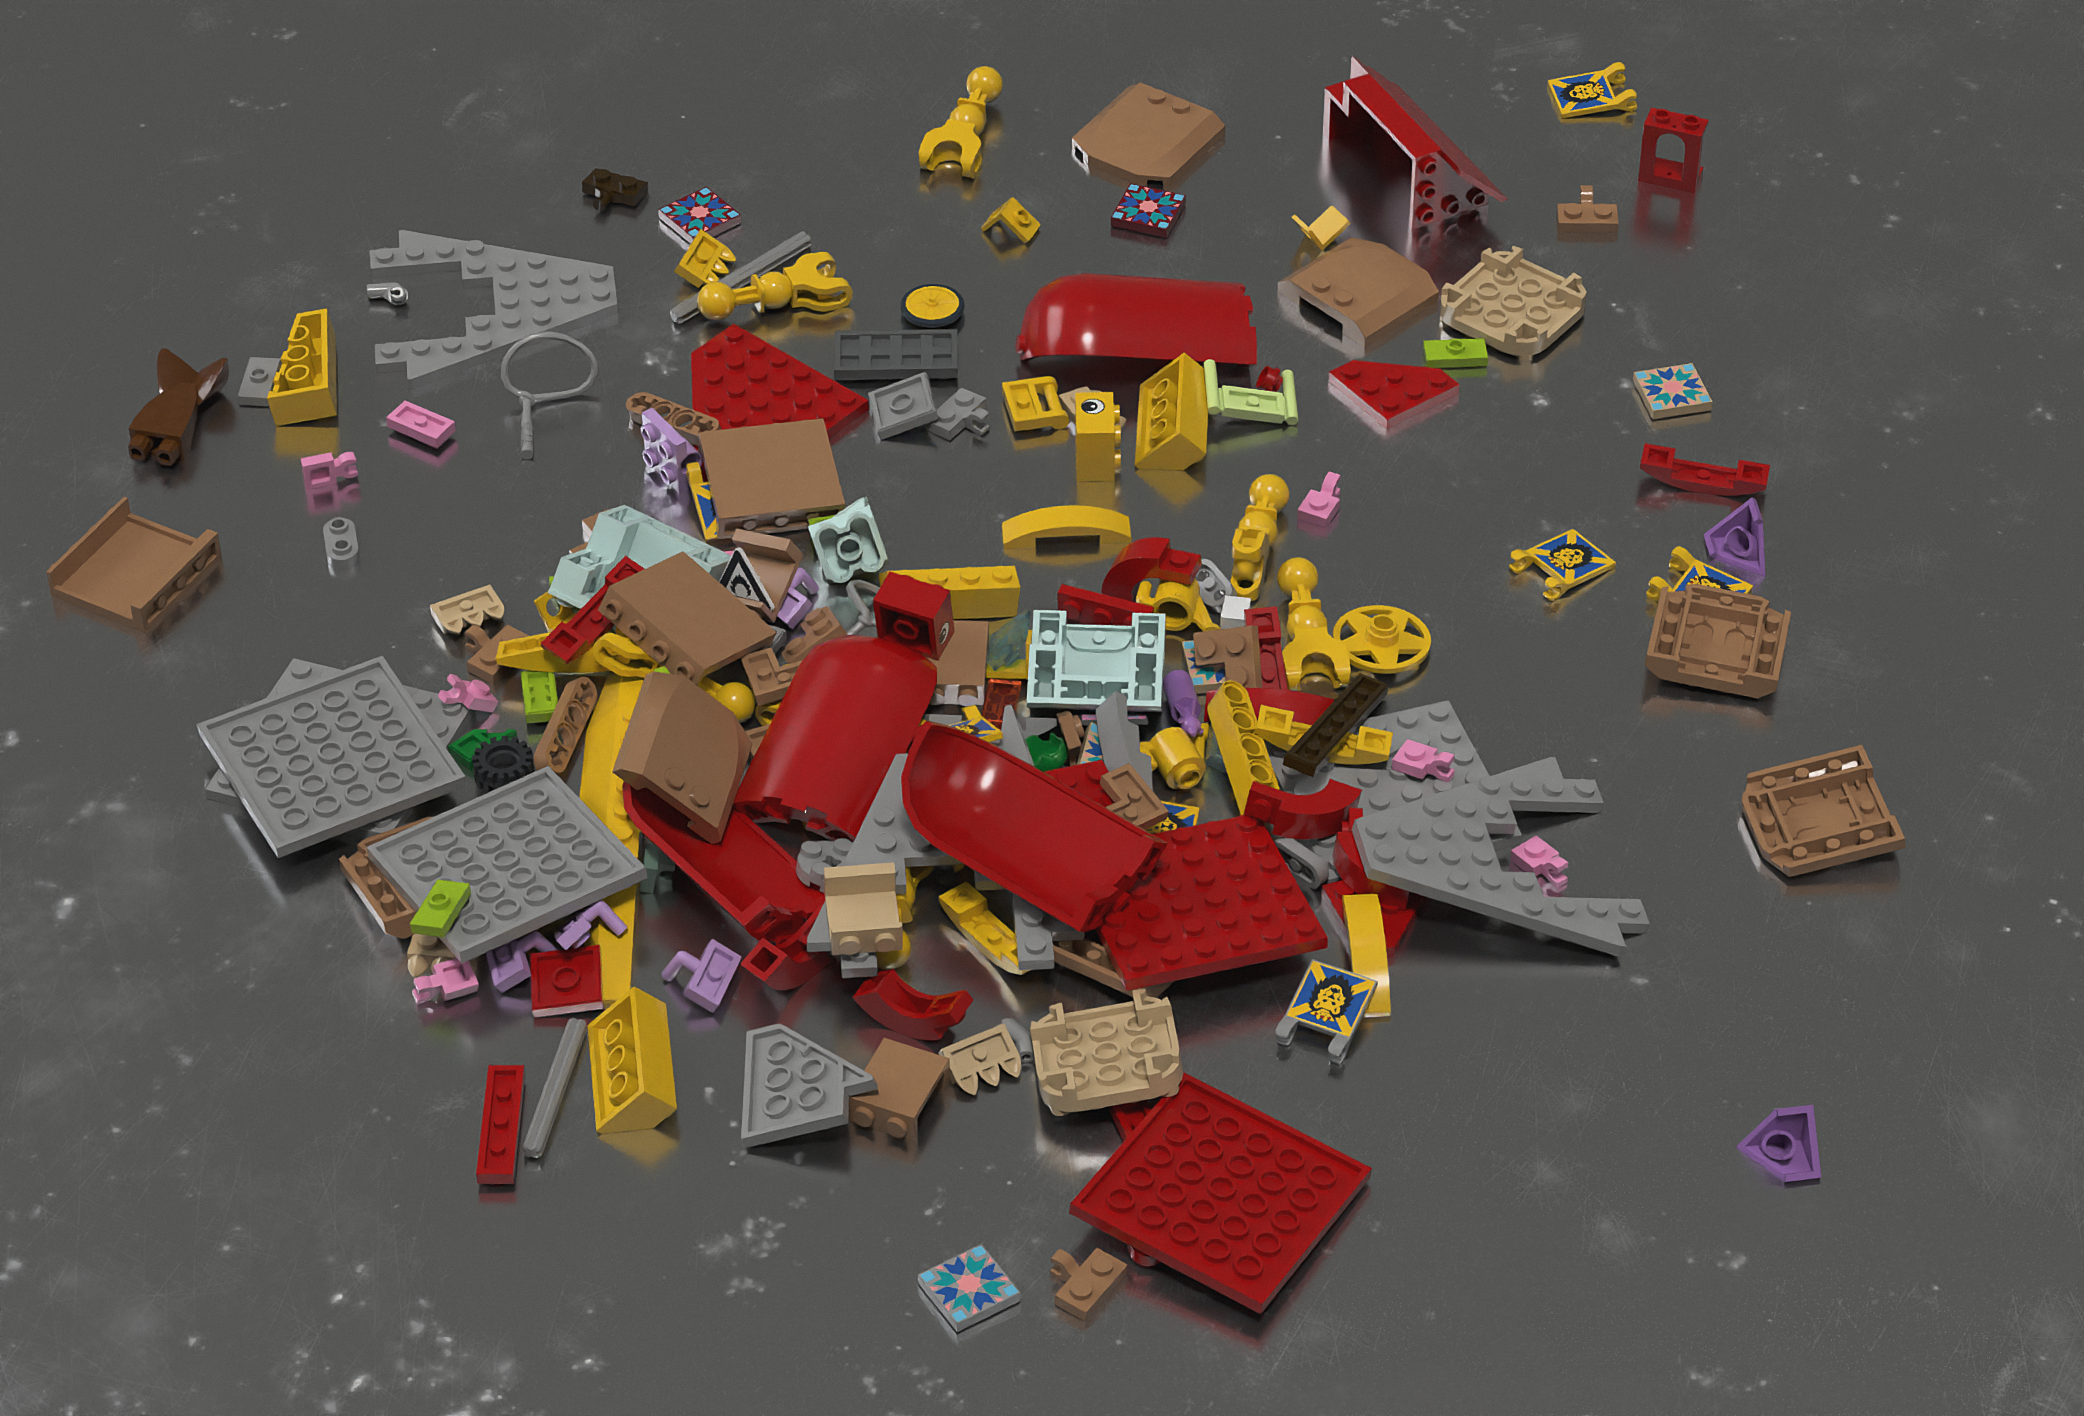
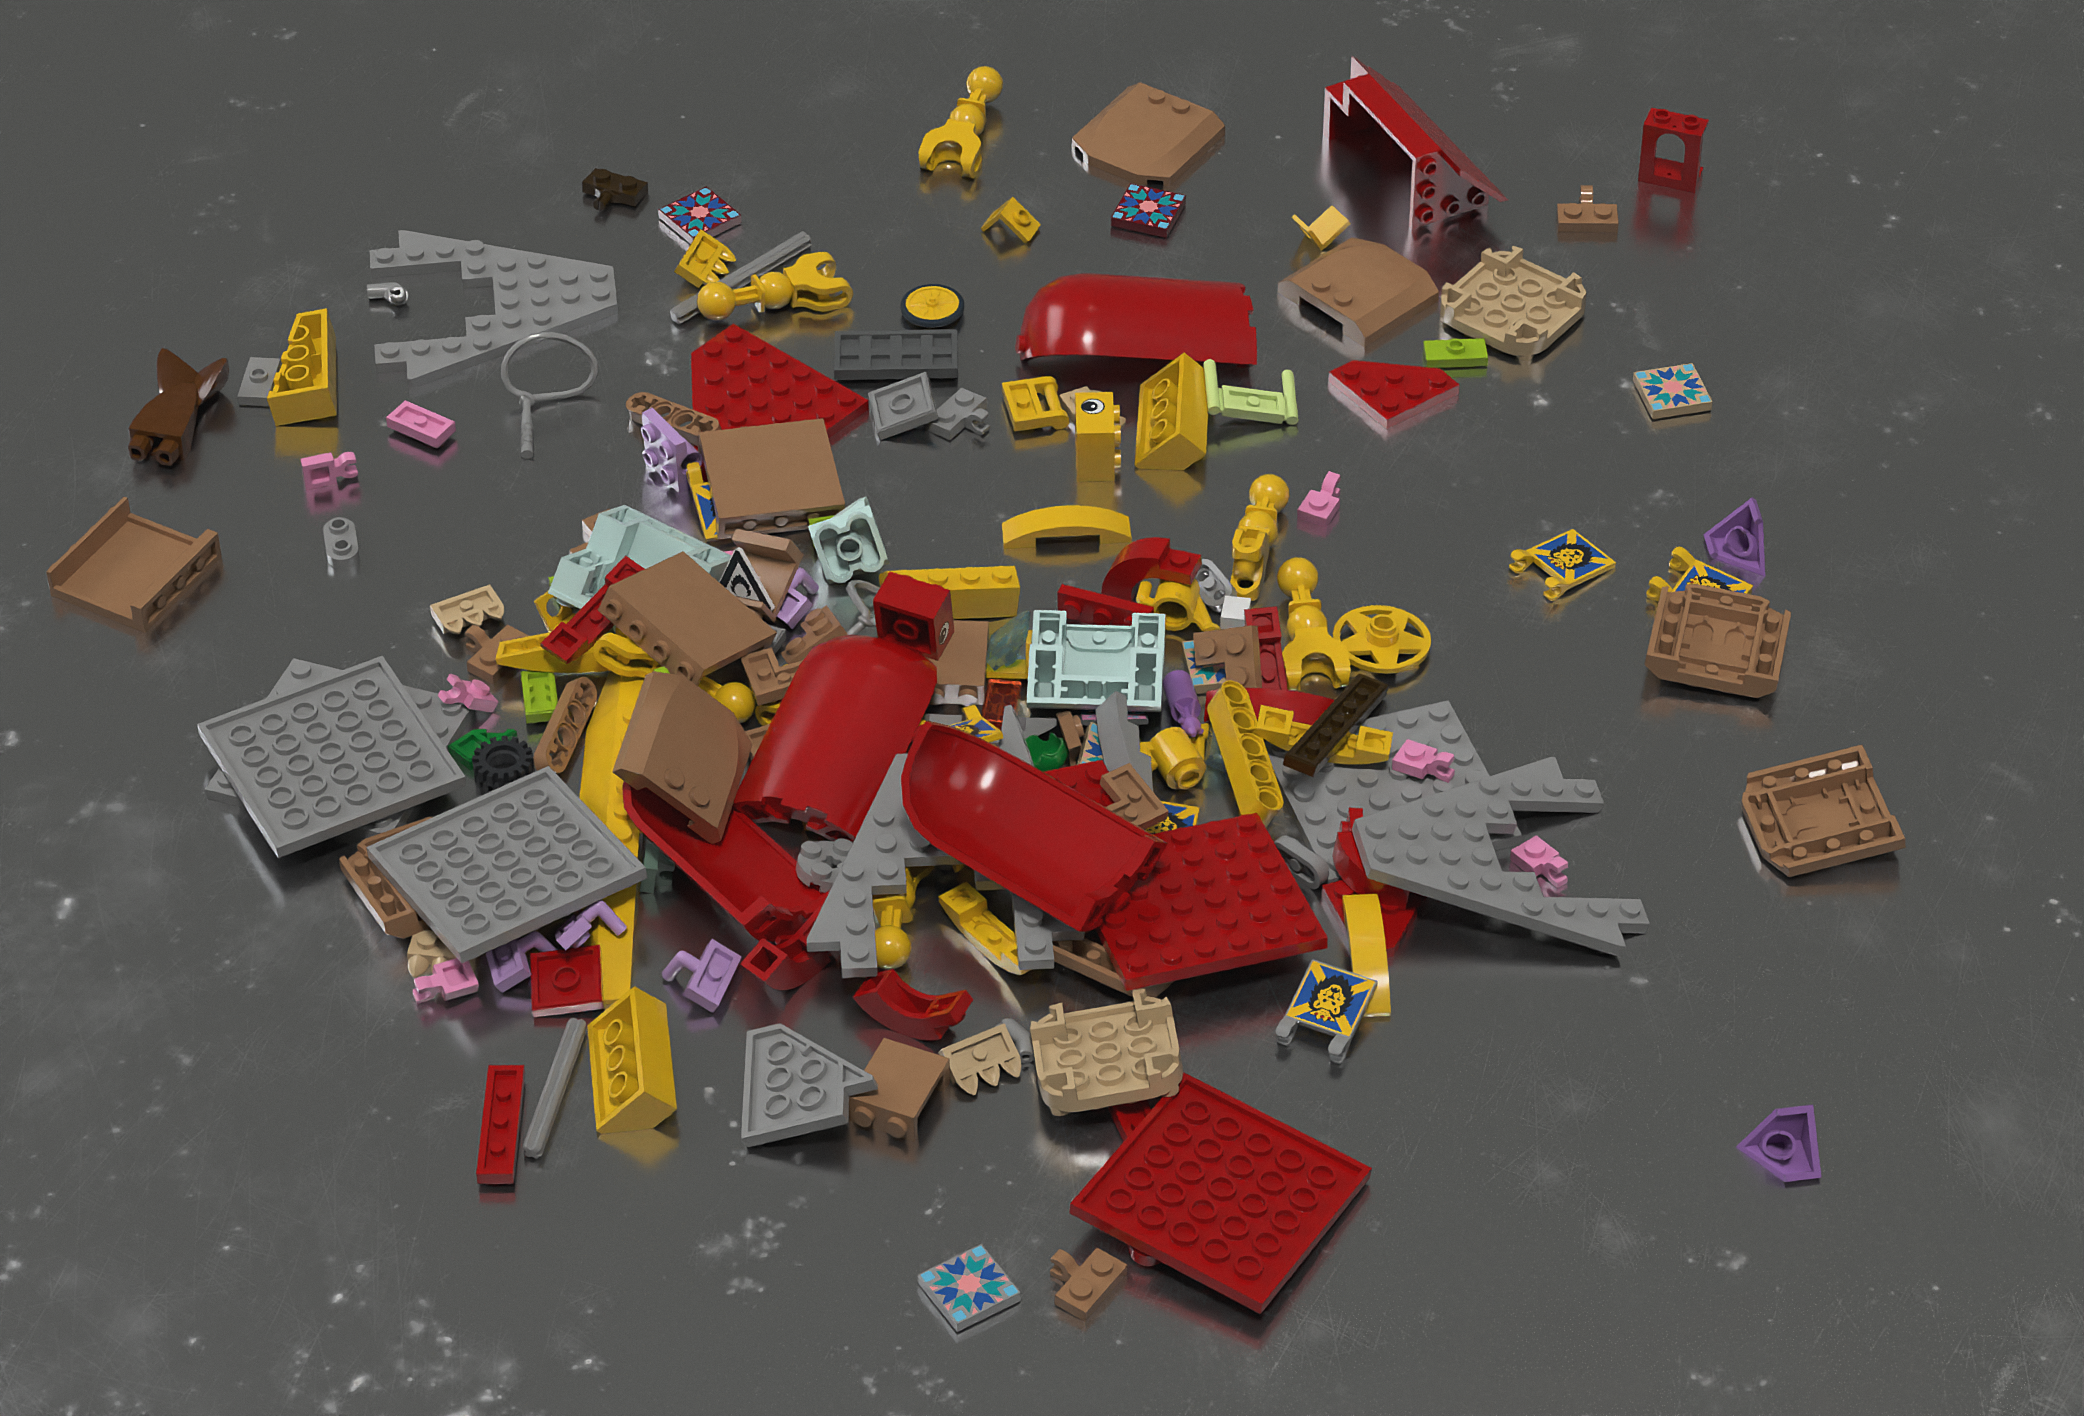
lime plate [410,879,471,938] -> none
tan panel [824,862,903,955] -> none
red arch [1244,779,1362,840] -> none
red plate [1256,366,1283,392] -> none
flag [1548,62,1637,119] -> none
red slope [1640,443,1770,496] -> none

